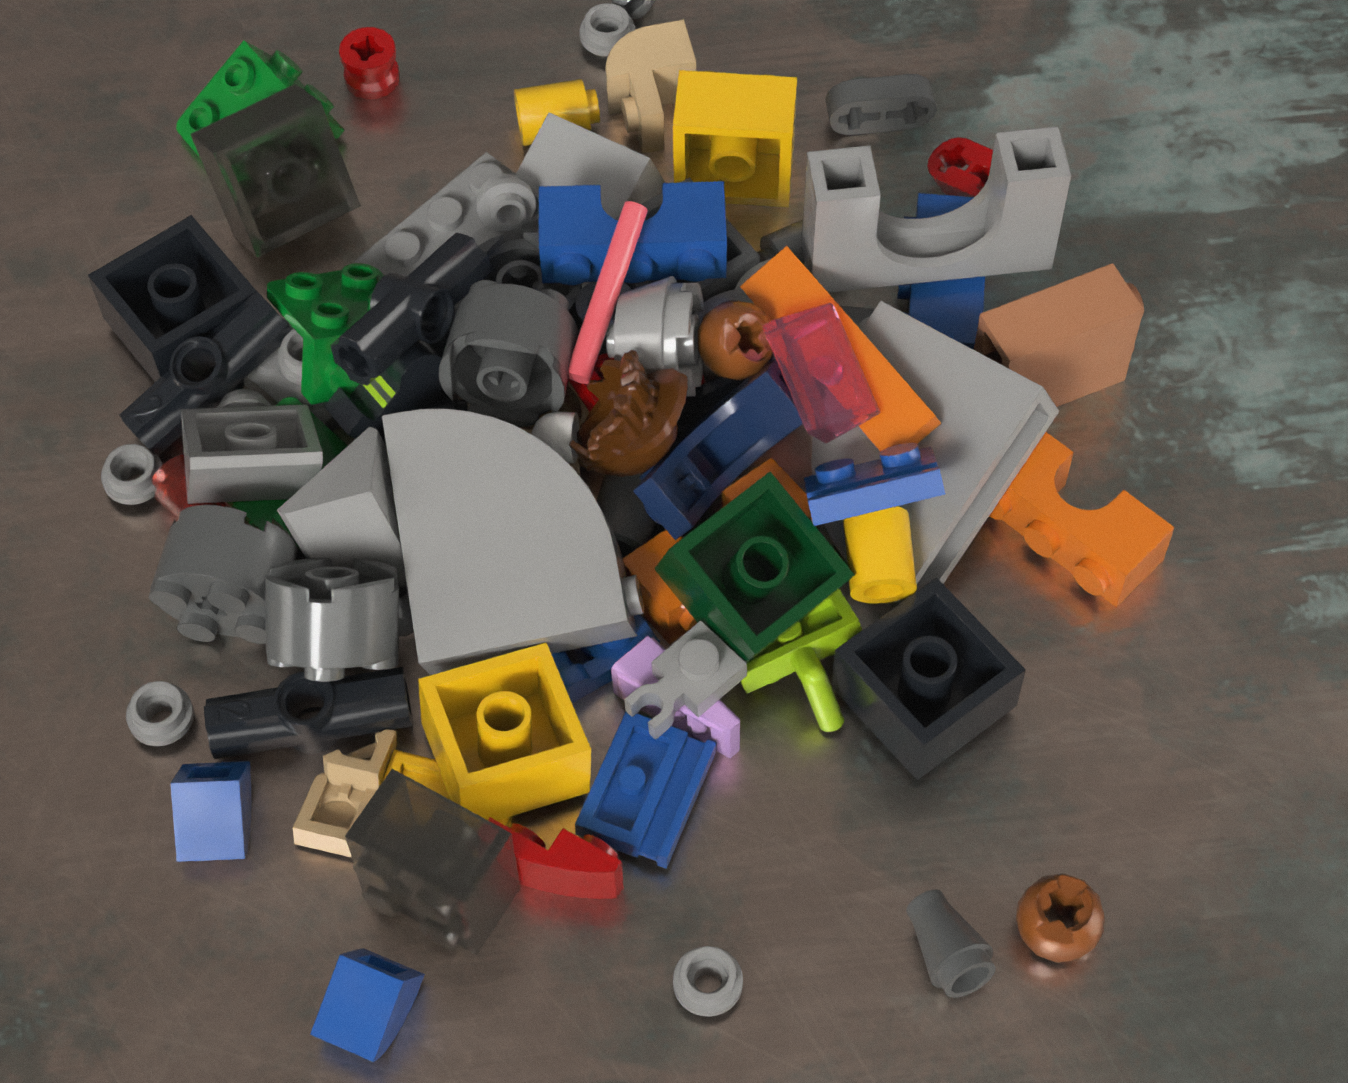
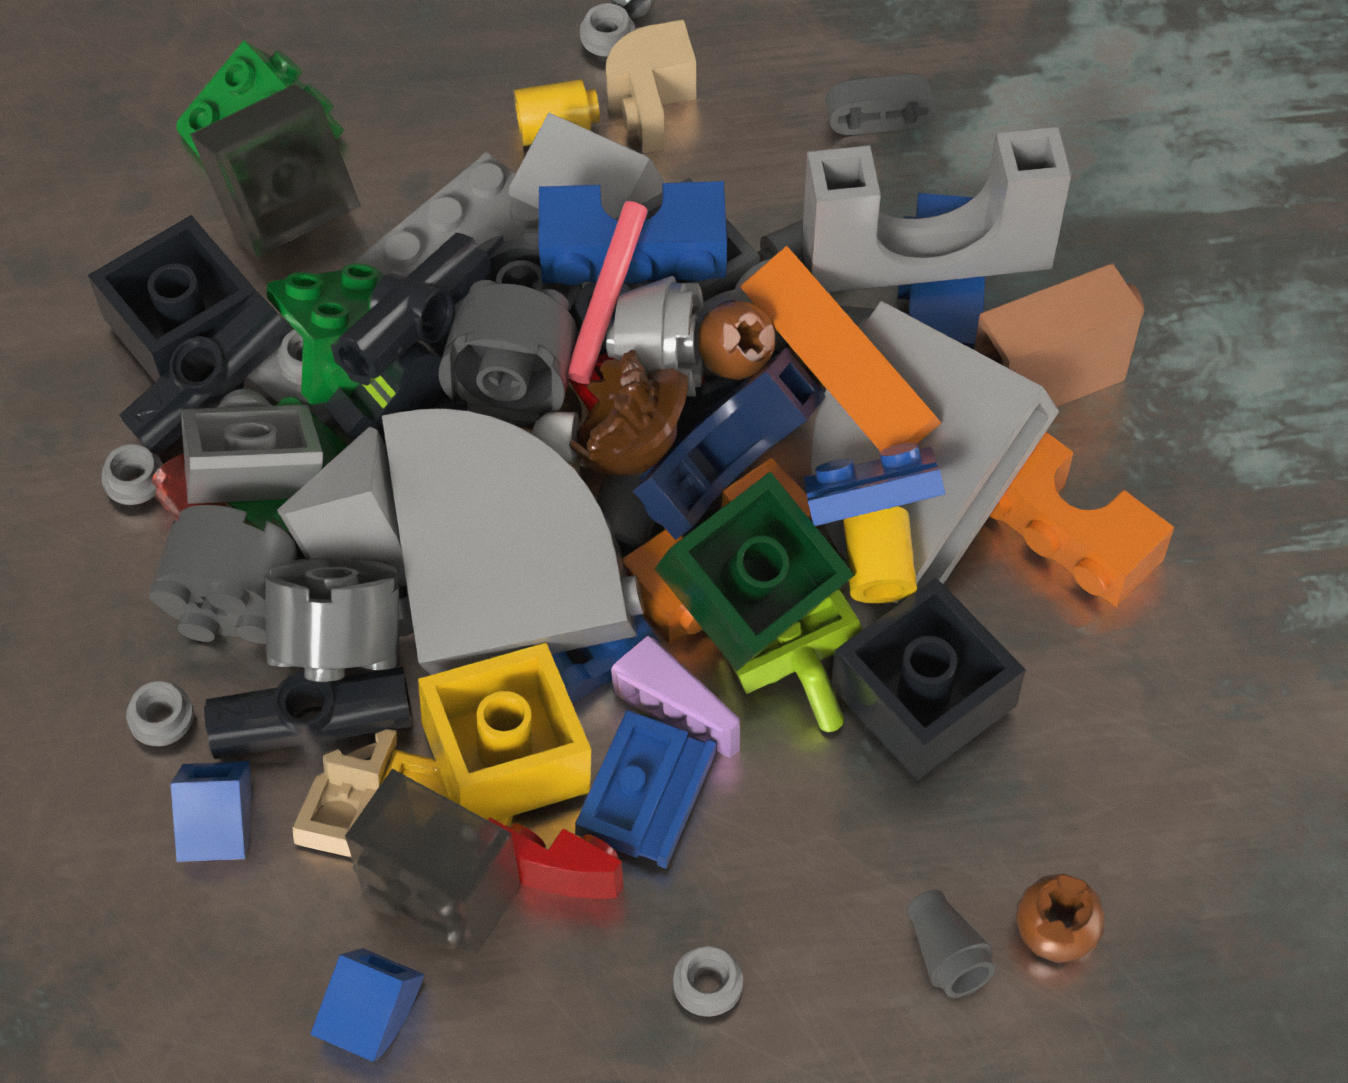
red wheel [339,27,400,100] -> none
light grey plate [476,174,536,231] -> none
light grey plate [624,621,747,740] -> none
yellow brick [673,70,797,208] -> none
clear pink slope [763,303,881,444] -> none
red beam [927,137,993,197] -> none

